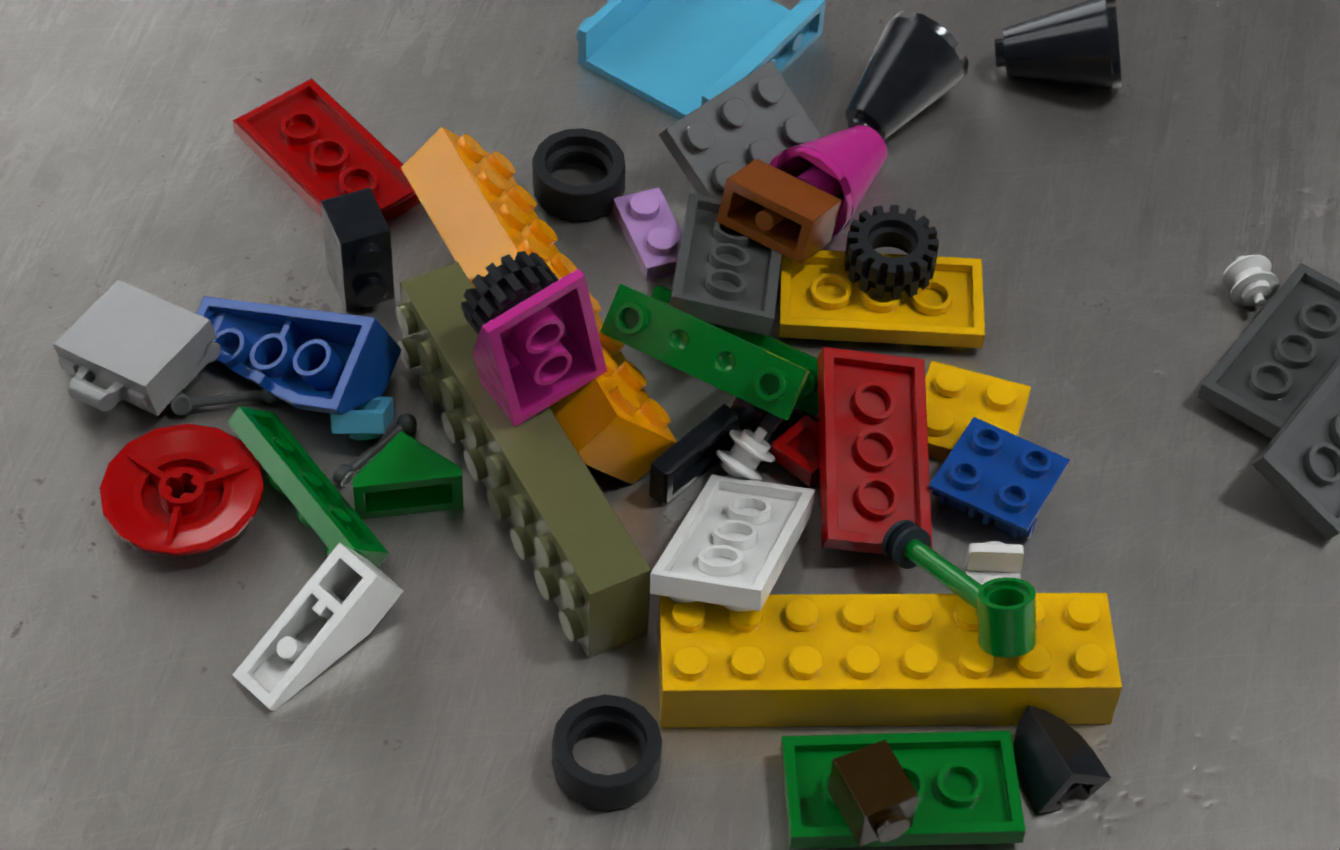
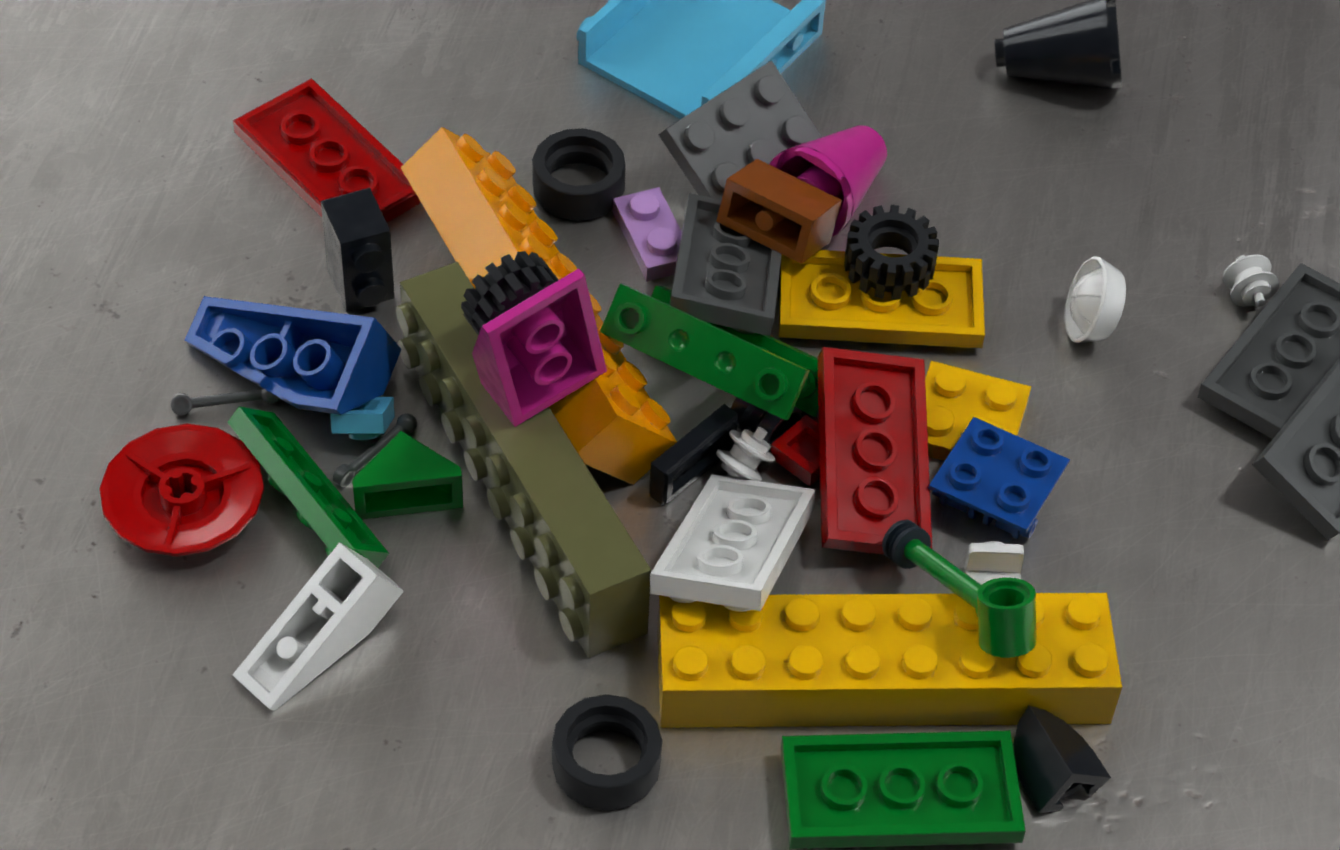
light grey piece [53,279,221,416] -> none
dark brown brick [828,739,918,847] -> none
black cone [845,11,969,140] -> none
none -> white hat [1064,256,1126,343]

